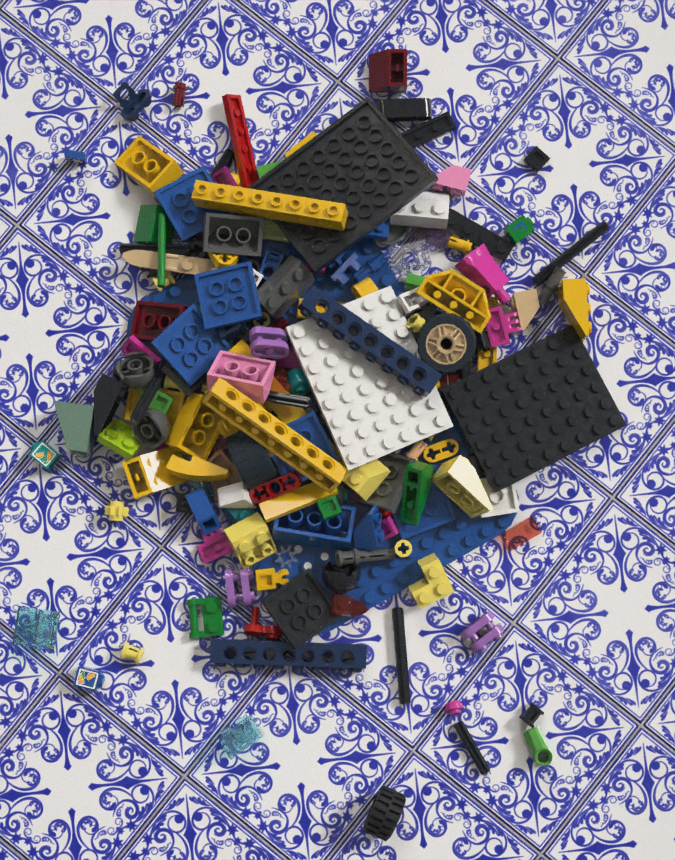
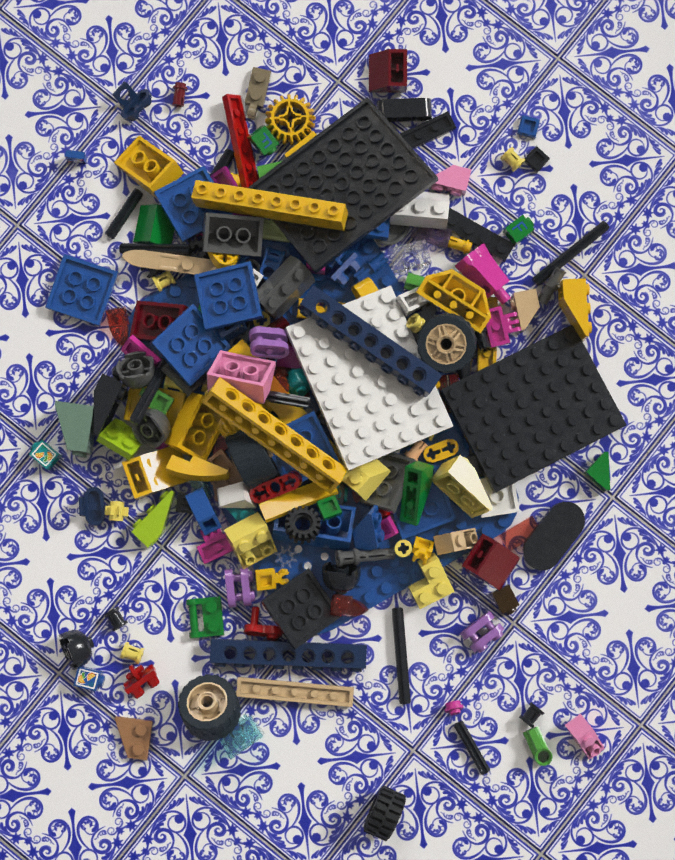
clear light blue slope [13,606,60,650] -> none
green bar [157,213,166,288] -> none
none -> blue plate [45,254,119,326]
none -> black cylinder [59,630,94,670]
none -> dark blue bracket [79,487,105,526]
none -> black bush [104,606,128,632]
none -> black axle [105,188,143,239]
none -> clear red plate [106,306,130,346]
none -> medium nougat wing [115,716,153,760]
none -> red hips [123,664,160,699]
none -> lime slope [131,490,175,548]
none -> black wheel [178,674,241,741]
none -> tan plate [236,677,354,707]
none -> dark tan plate [245,67,272,120]
none -> green brick [248,125,279,156]
none -> yellow gear [265,94,316,145]
none -> black tyre [285,506,321,544]
none -> yellow plate [411,536,434,565]
none -> tan slope [433,528,478,555]
none -> dark red slope [462,533,520,591]
none -> dark brown brick [490,584,519,616]
none -> light yellow bush [500,147,525,172]
none -> blue tile [517,115,540,139]
none -> black tile [523,502,585,570]
none -> bright pink slope [565,714,605,760]
none -> green slope [584,452,610,491]

